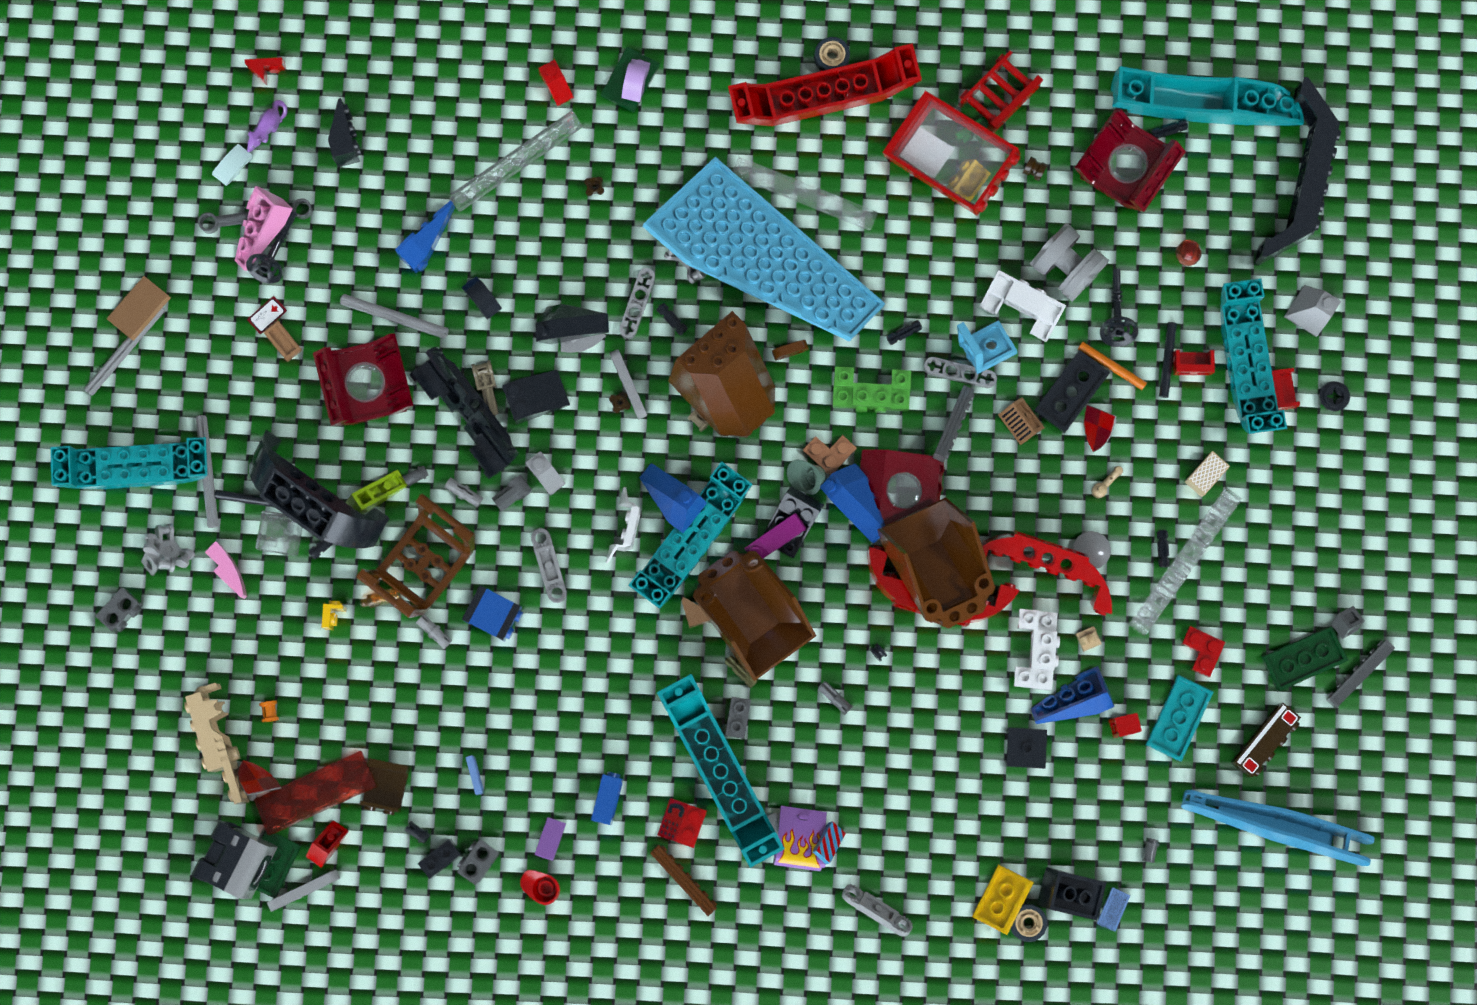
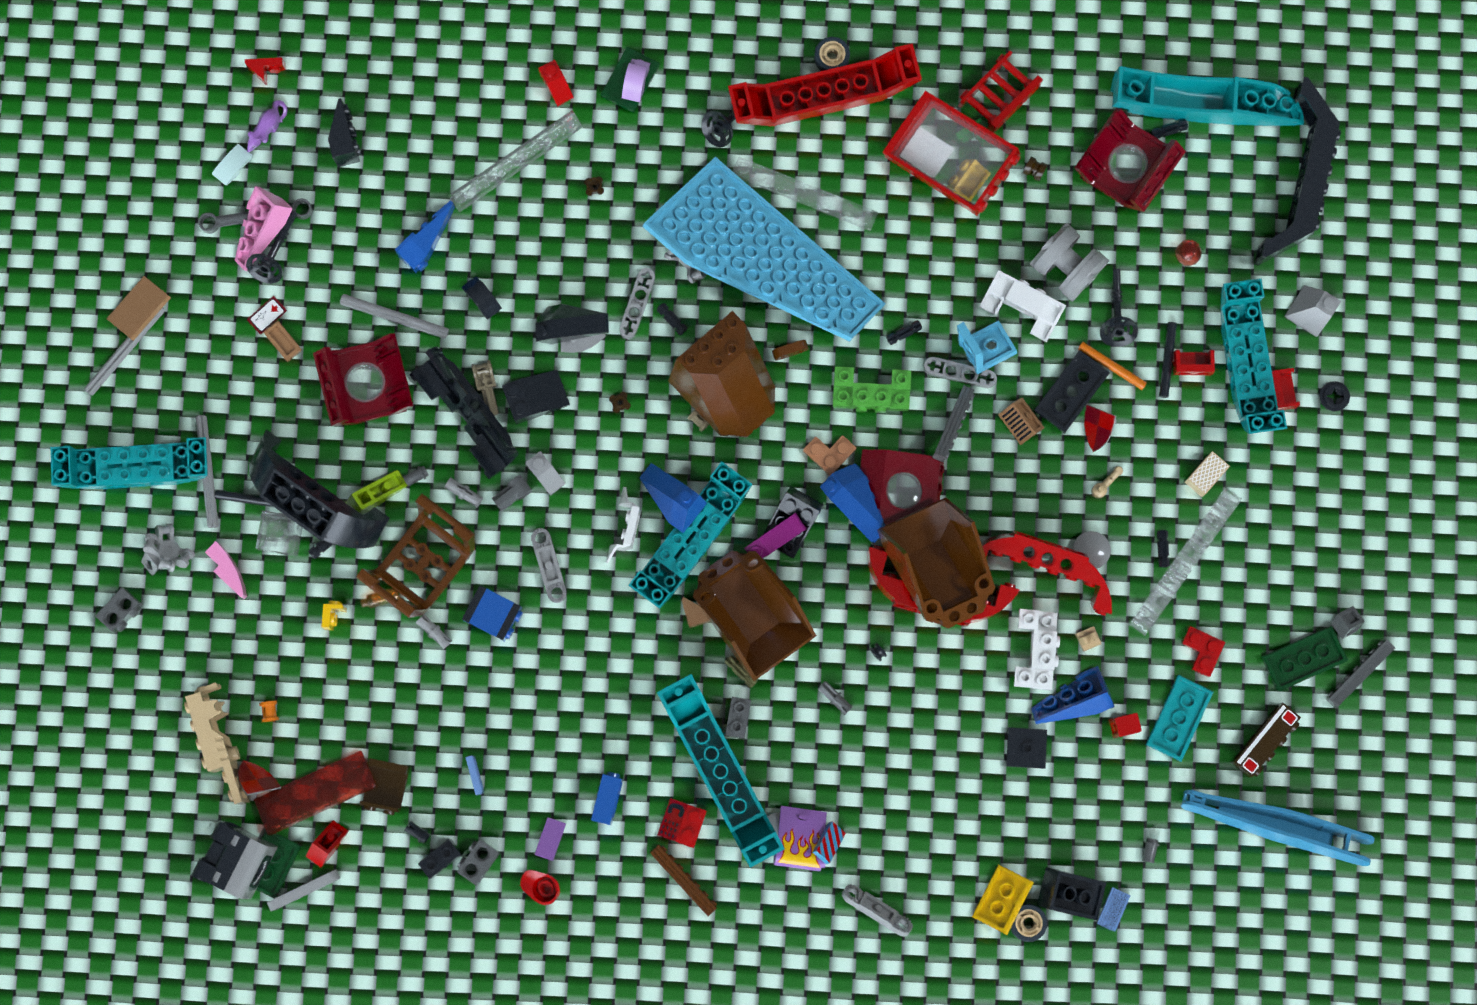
light grey beam [609,349,647,420] -> none
sand green piece [787,459,827,495] -> none
none -> black dish [702,82,760,147]

